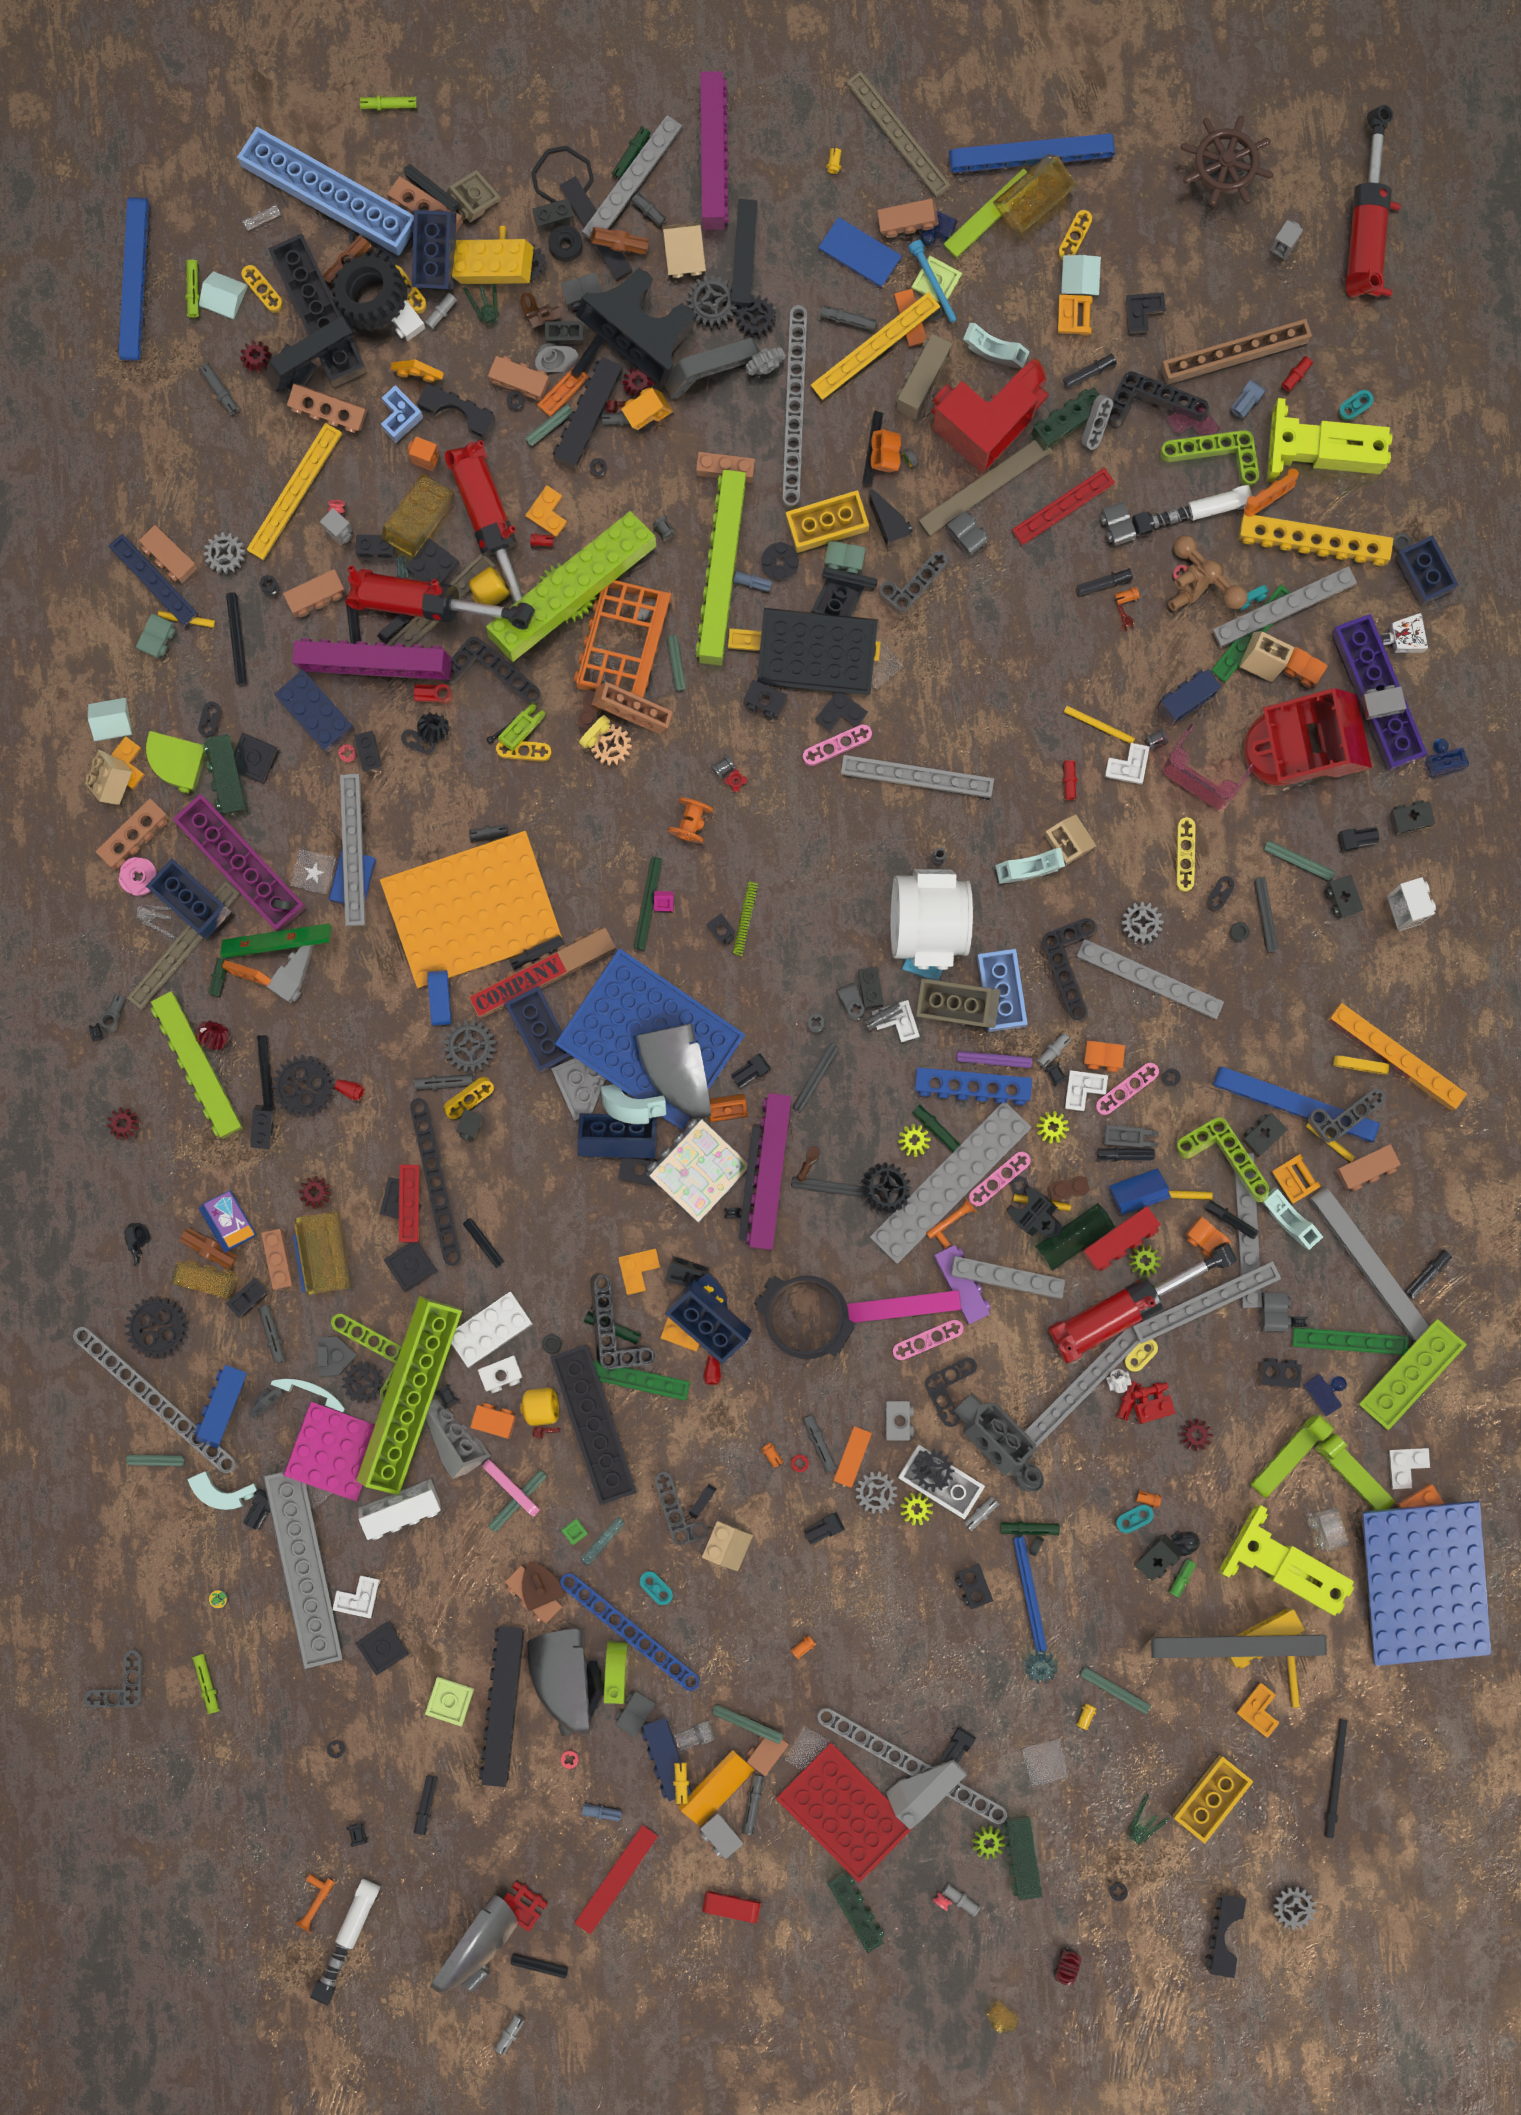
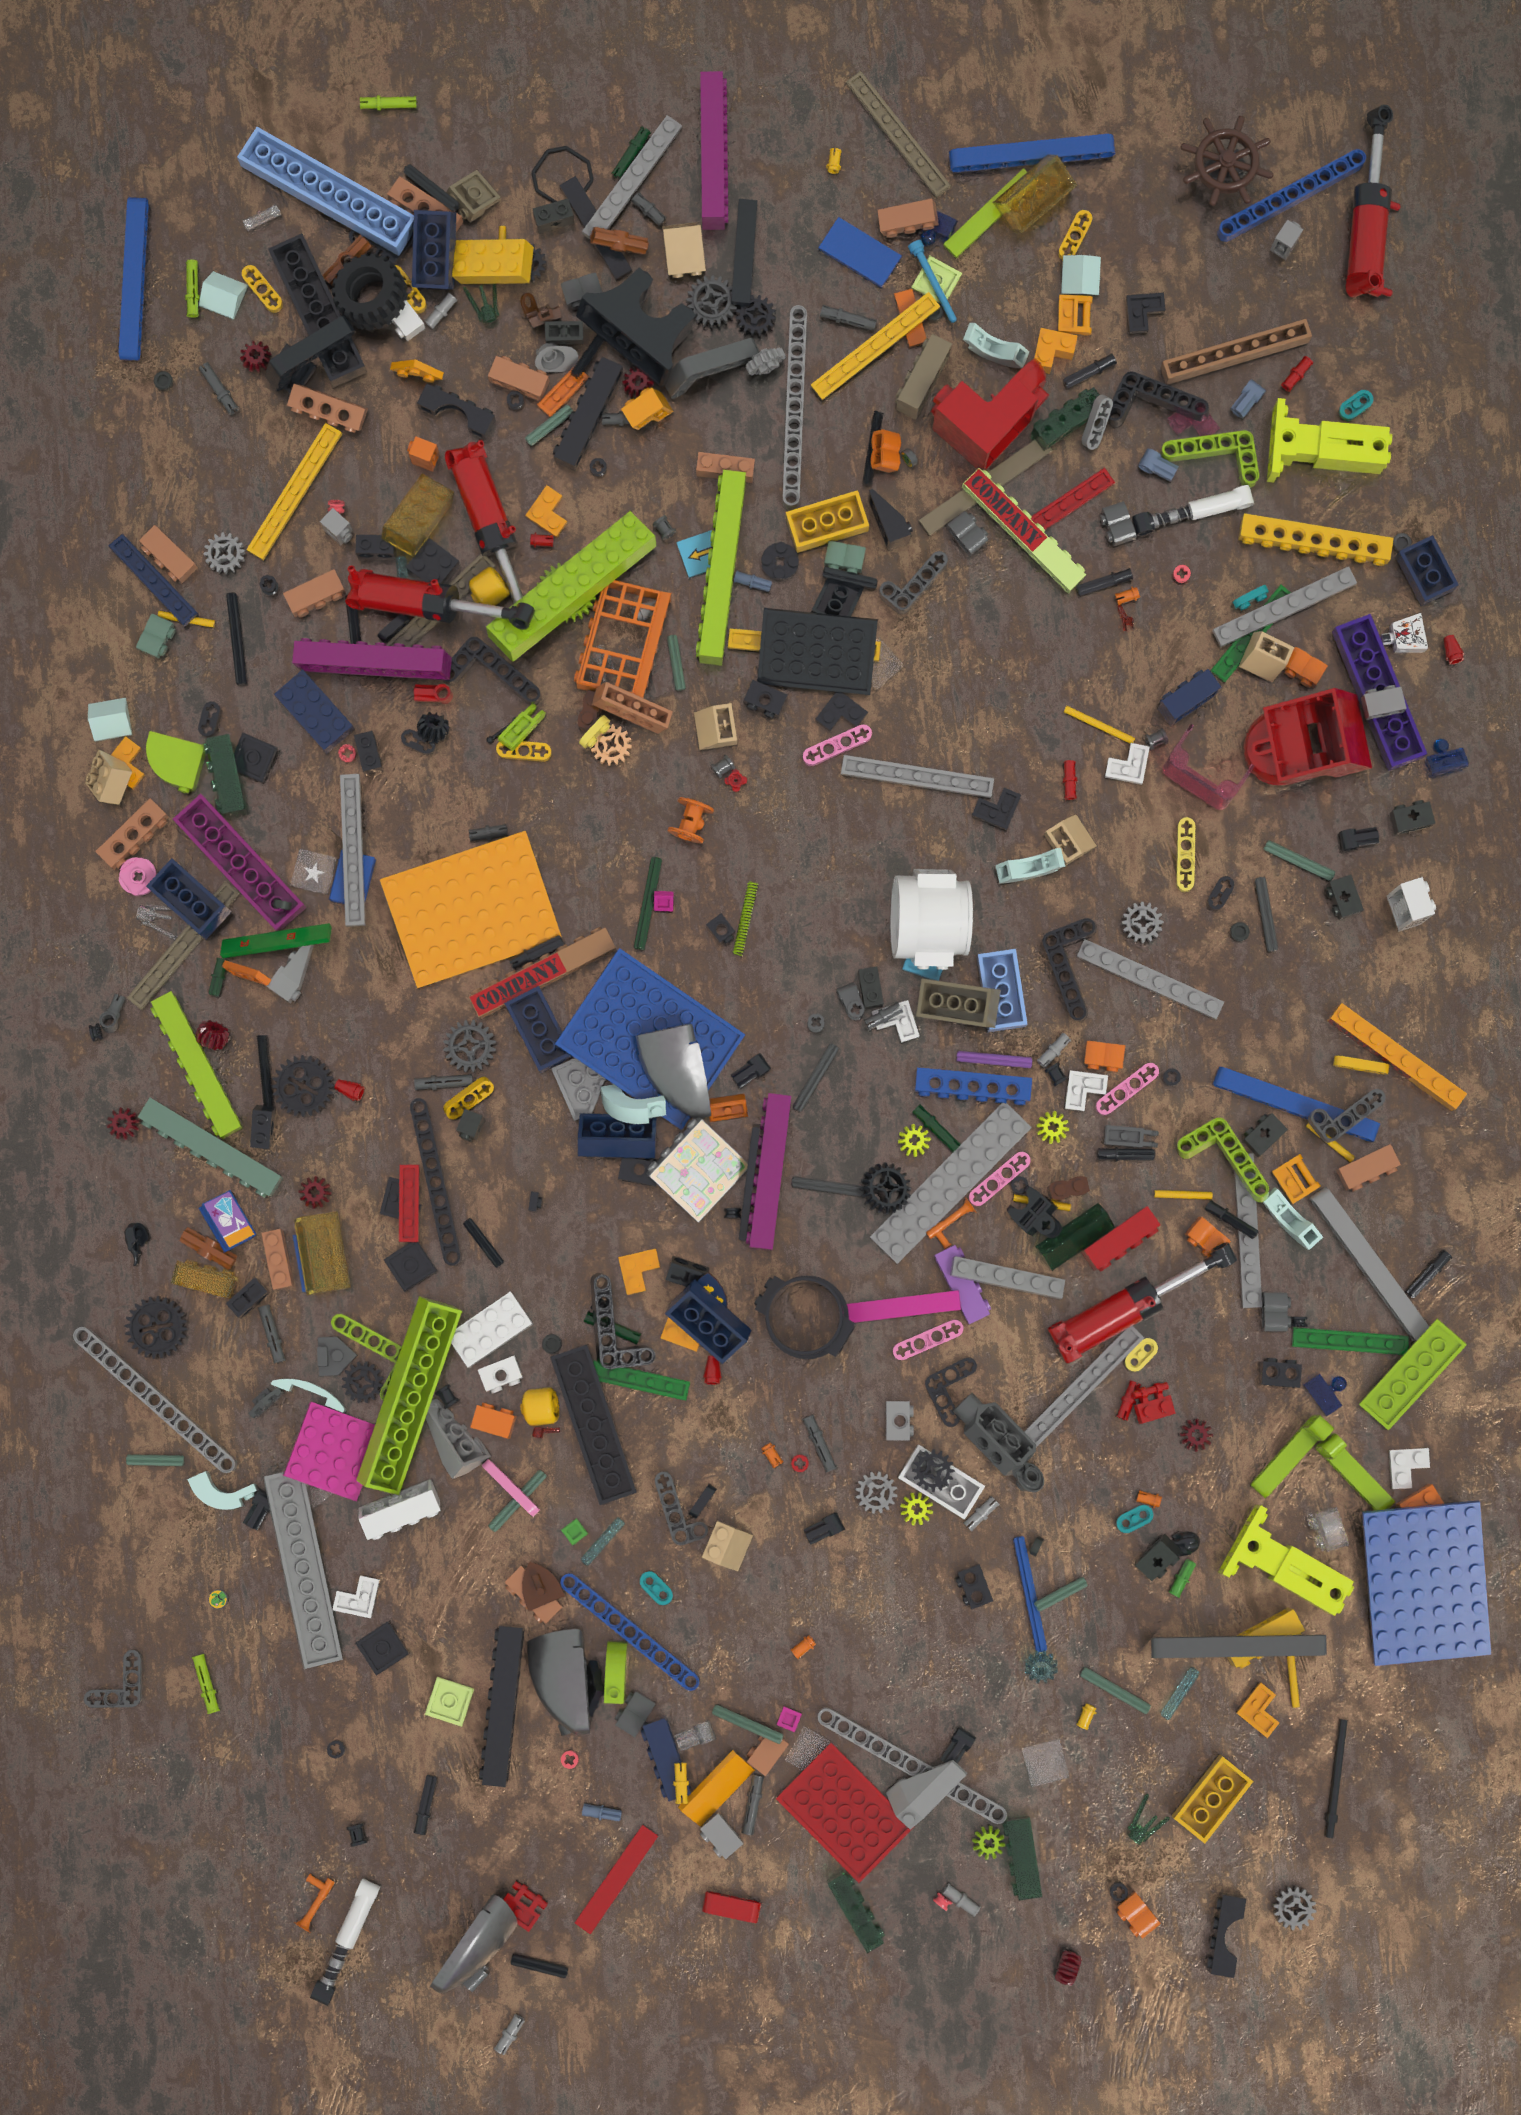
blue brick [194,1365,247,1448] -> none
light blue brick [381,385,423,443] -> none
blue beam [428,970,451,1026] -> none
black tyre [548,225,583,262] -> none
clear red hand [606,400,627,413] -> none
reddish brown piece [797,1146,820,1182] -> none
orange tile [833,1426,872,1488] -> none
dark grey pin [931,848,947,866] -> none
clear yellow brick [987,2000,1019,2034] -> none
dark green pin [1000,1521,1060,1536] -> none
white gear [1106,1369,1132,1393] -> none
blue piece [1109,1168,1171,1215] -> none
lime gear [1128,1245,1161,1277] -> none
light grey plate [1132,1261,1281,1344] -> none
medium nougat connector [1168,535,1248,611] -> none
orange plate [1243,468,1299,517] -> none
none -> sand green brick [138,1098,283,1198]
none -> pearl dark grey tile [154,371,173,391]
none -> black plate [528,1191,543,1213]
none -> medium azure tile [676,530,713,578]
none -> tan slope [694,703,737,750]
none -> dark pink plate [776,1706,802,1732]
none -> brick [962,468,1086,594]
none -> black plate [972,788,1021,831]
none -> light orange brick [1034,328,1078,374]
none -> sand green axle [1034,1577,1088,1611]
none -> orange brick [1117,1891,1161,1939]
none -> sand blue piece [1138,448,1179,482]
none -> clear light blue axle [1161,1667,1200,1720]
none -> blue beam [1217,149,1366,242]
none -> red cone [1443,635,1464,664]

